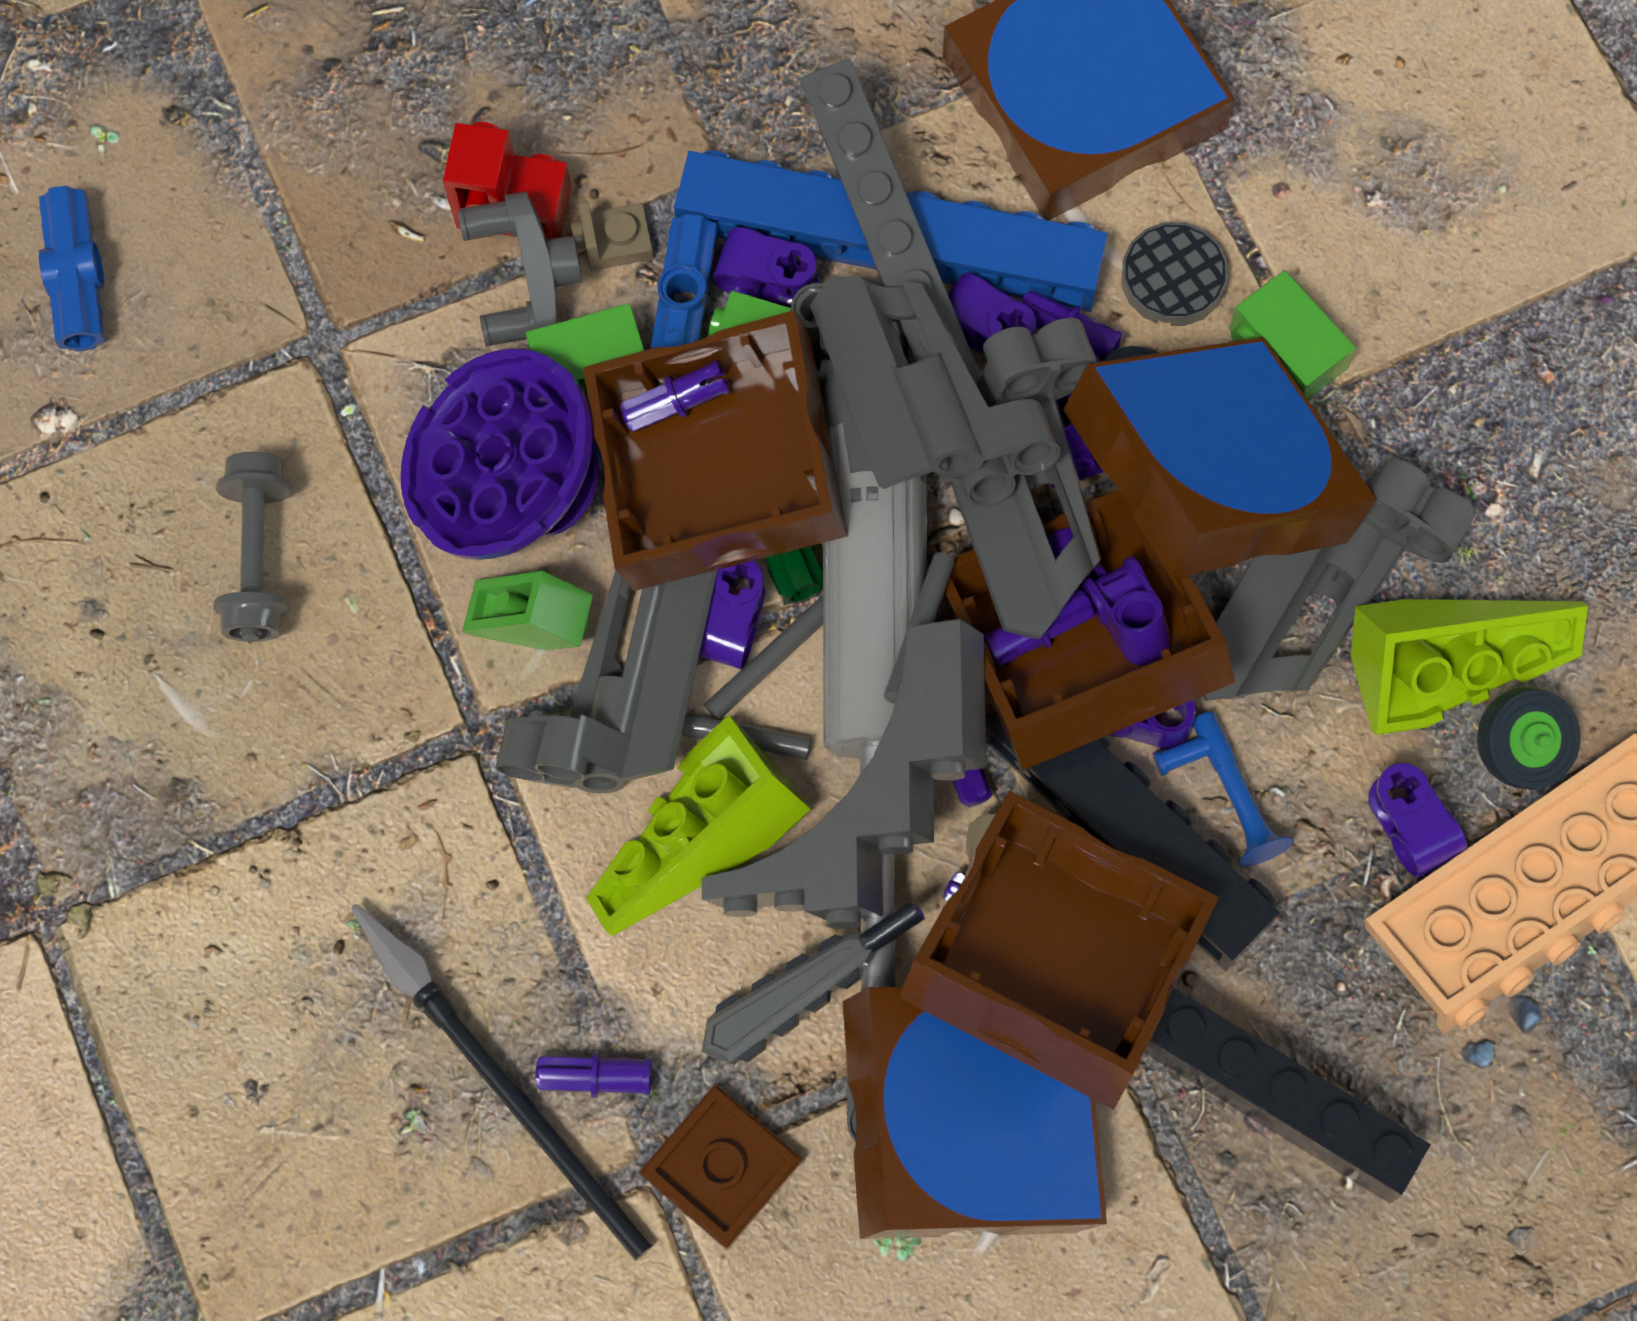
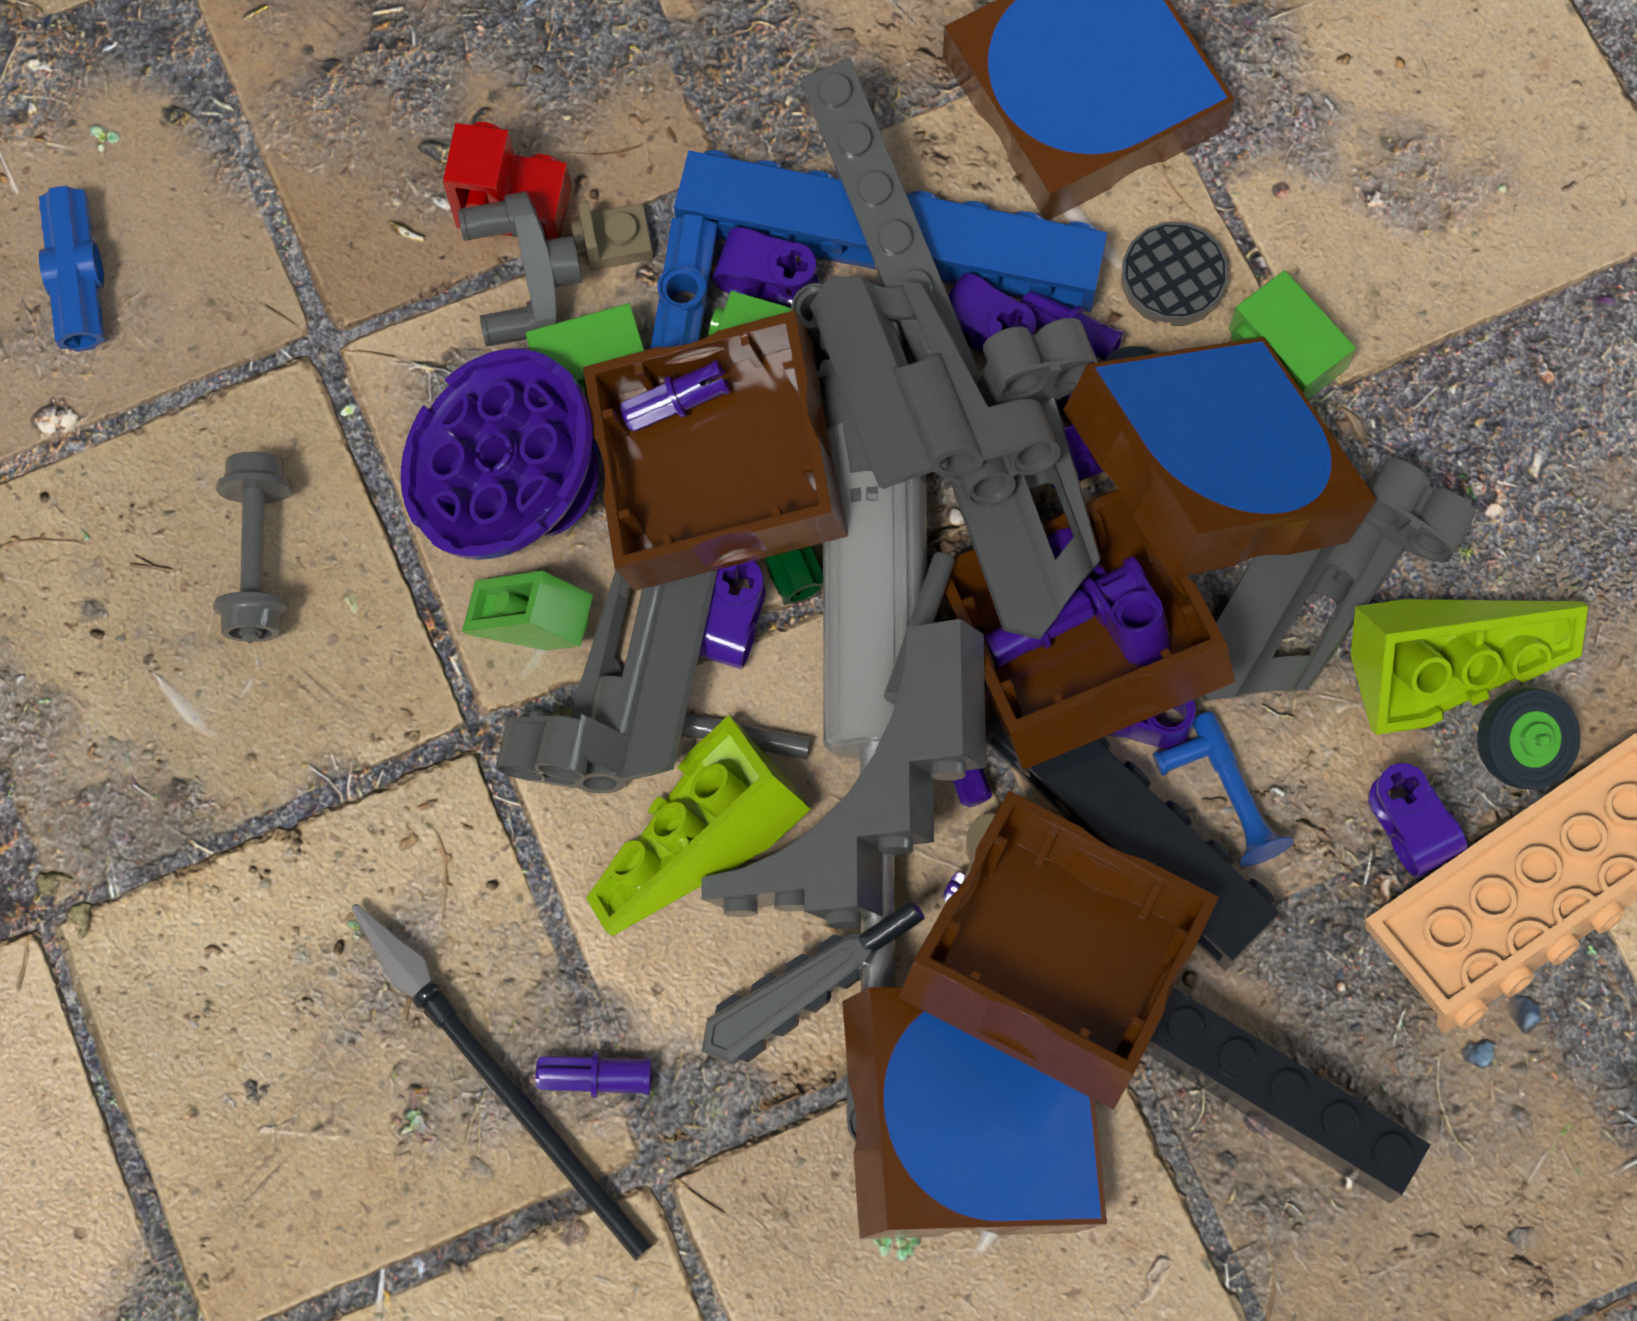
reddish brown tile [638,1084,803,1251] -> none
dark grey bar [703,595,823,720] -> none

